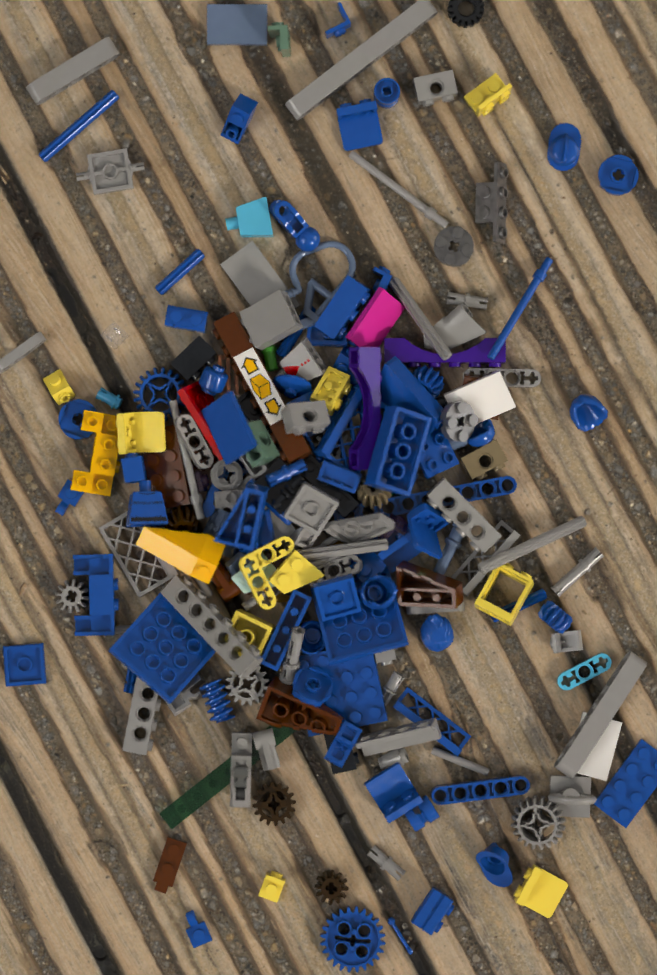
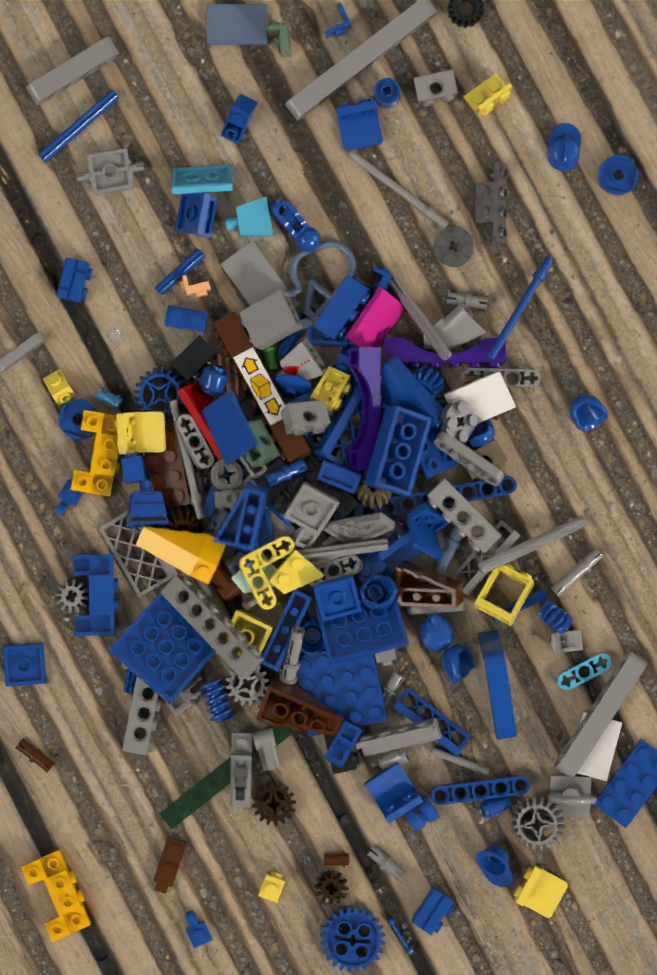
blue plate [292,666,334,707] -> none
none -> reddish brown pin [15,738,55,773]
none -> yellow bracket [21,849,91,942]
none -> blue brick [56,257,93,304]
none -> medium azure tile [172,165,233,194]
none -> blue bracket [175,193,218,238]
none -> light nougat bracket [180,275,211,298]
none -> reddish brown pin [324,851,349,867]
none -> light grey beam [434,432,504,486]
none -> blue hair [441,644,475,685]
none -> blue beam [478,630,517,740]
none -> blue cone [480,796,511,819]

